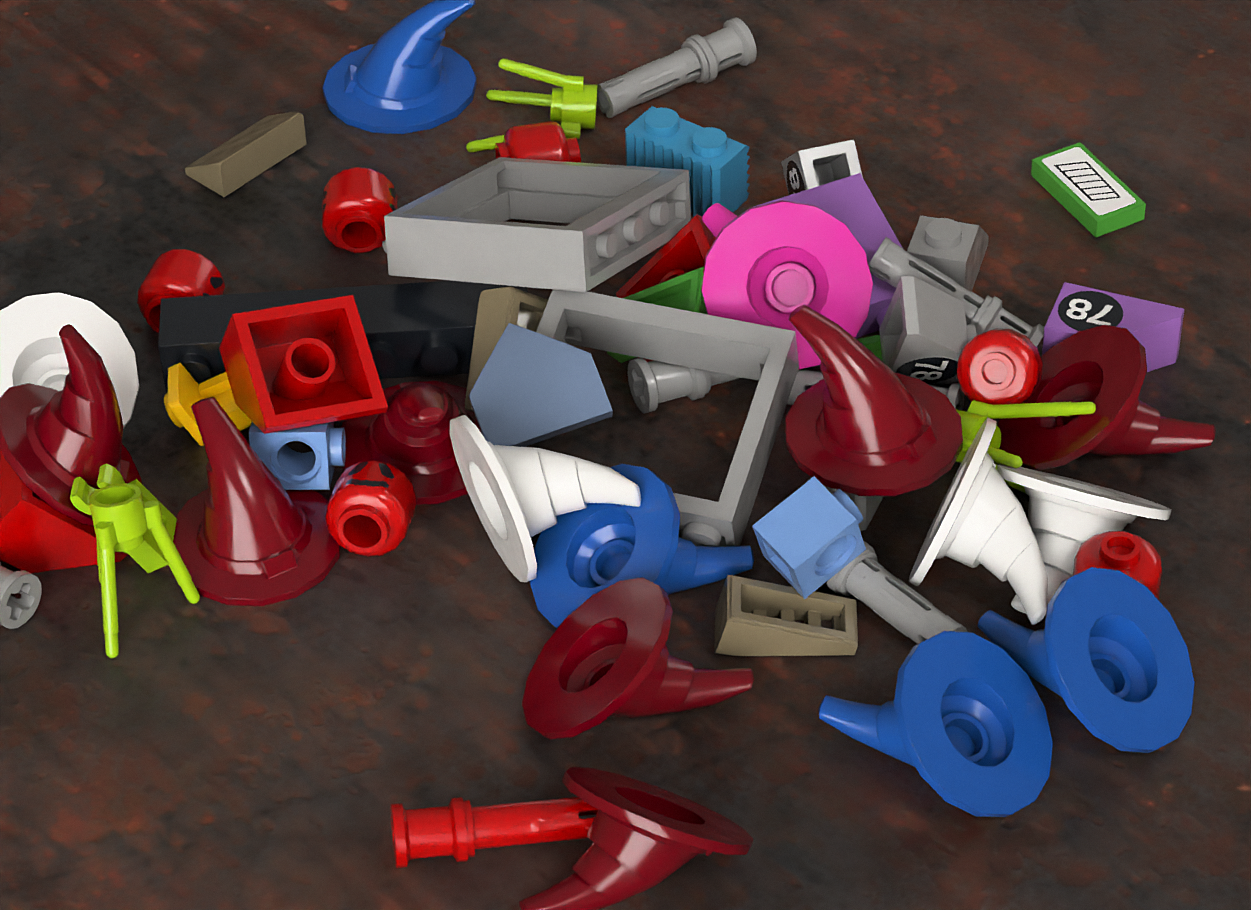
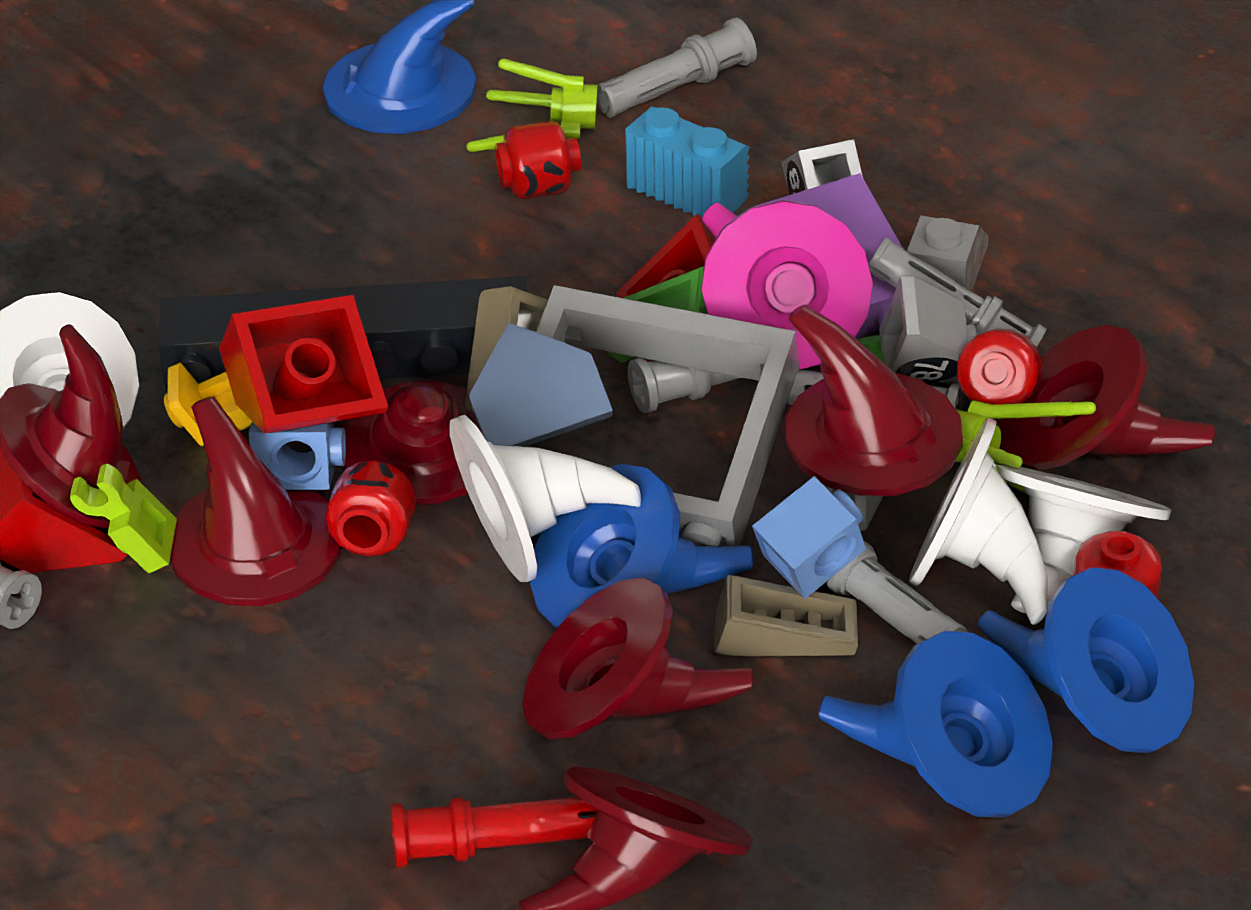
lime plant [88,483,200,659] -> none
red head [137,249,225,333] -> none
dark tan slope [185,112,307,197] -> none
red head [321,167,398,253] -> none
light grey window [382,157,691,292] -> none
tile [1031,142,1146,238] -> none
medium lavender slope [1042,282,1184,372] -> none

